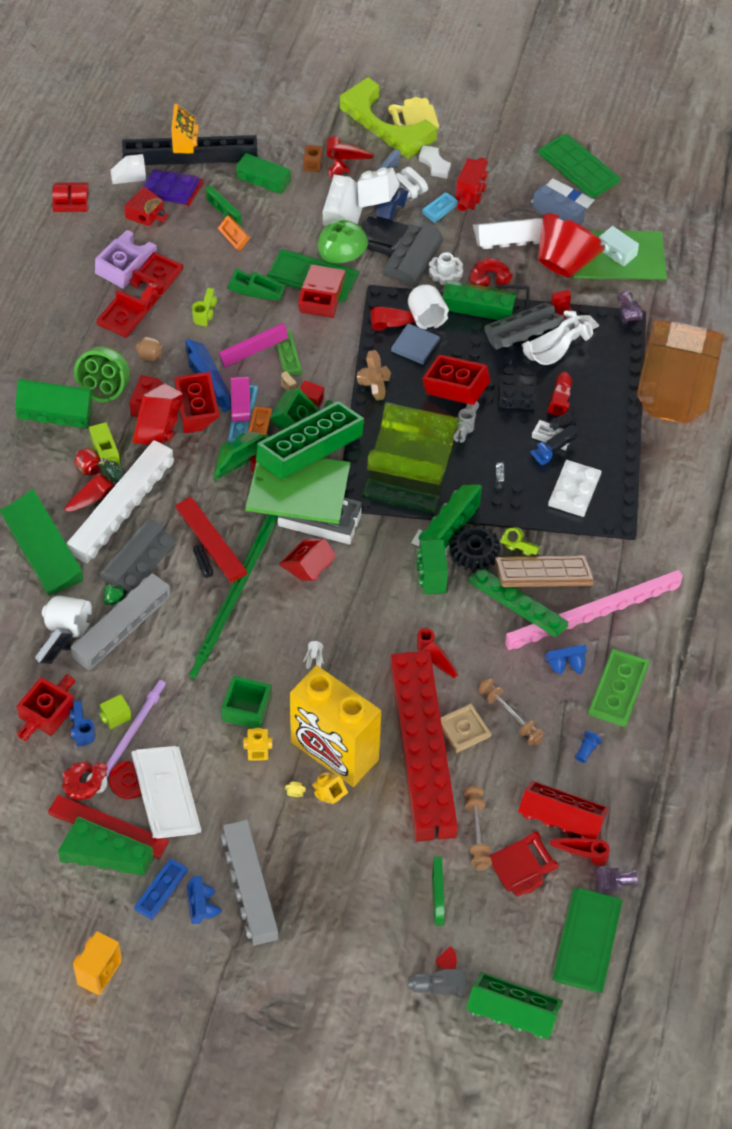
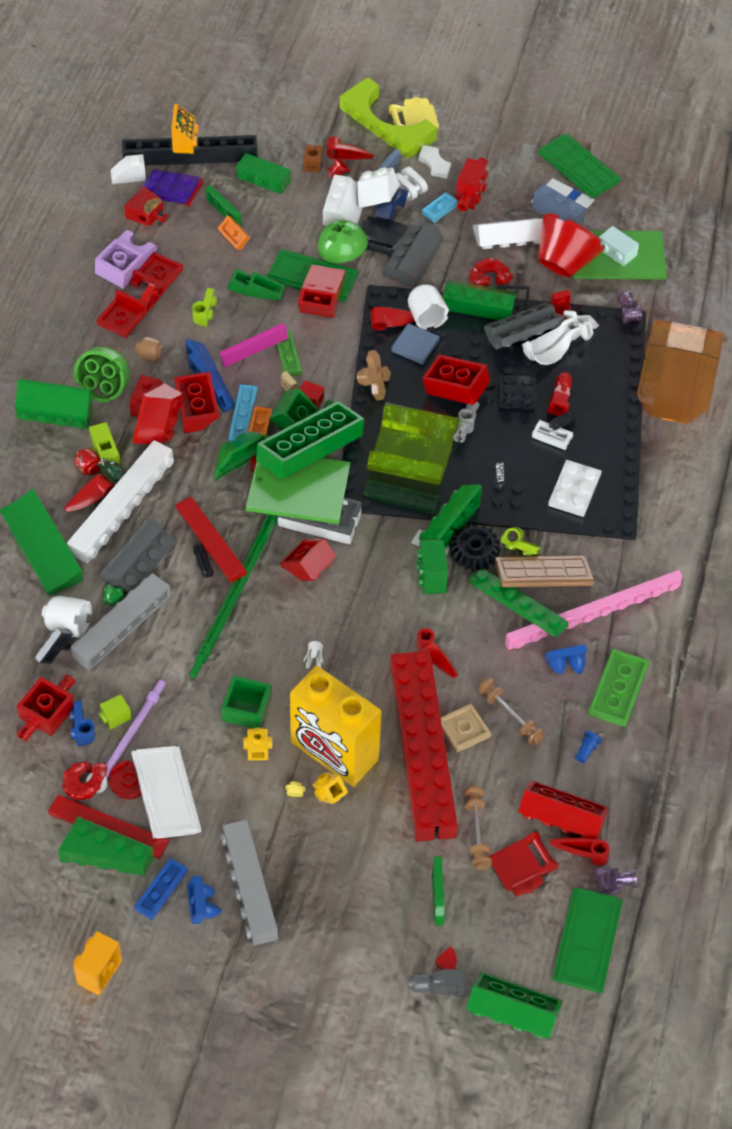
red plate [52,182,89,212] -> none
dark pink beam [231,377,250,422] -> none
white plant [428,252,463,285] -> none
piece [530,425,578,465] -> none

